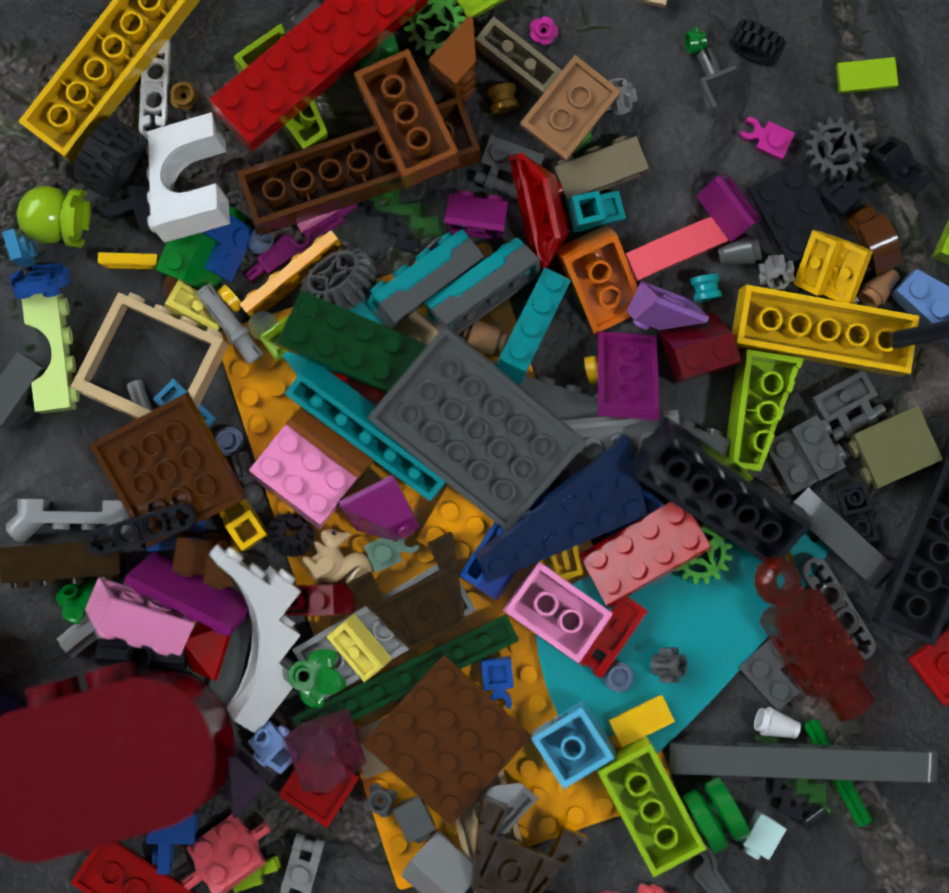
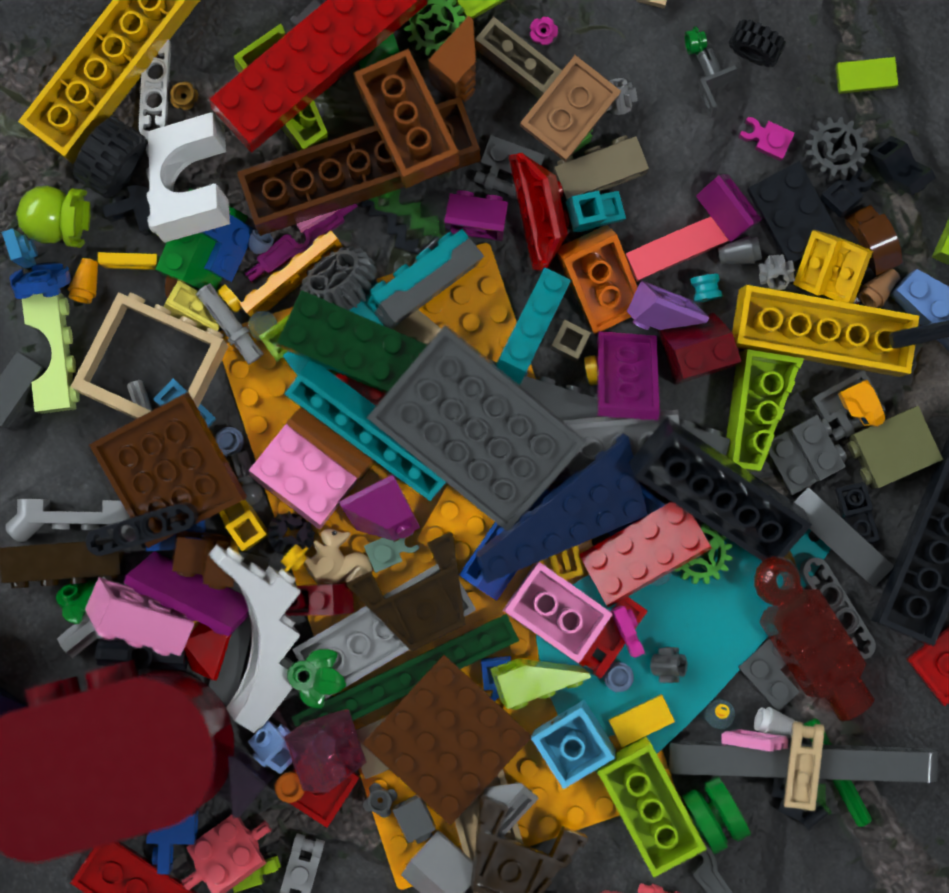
light yellow slope [326,614,392,683] -> none
dark grey piece [424,237,541,334] -> none
medium nougat brick [463,320,508,355] -> none
pearl gold wheel [487,83,520,114] -> none
light aqua brick [740,809,787,860] -> none
none -> light orange cone [67,258,99,304]
none -> orange tile [275,771,306,803]
none -> yellow plate [280,544,309,573]
none -> lime slope [490,658,591,710]
none -> dark tan brick [550,320,591,363]
none -> dark pink plate [610,606,645,658]
none -> clear light blue tile [704,699,735,729]
none -> bright pink tile [722,729,788,752]
none -> tan plate [784,721,824,811]
none -> light orange rock [838,380,885,427]

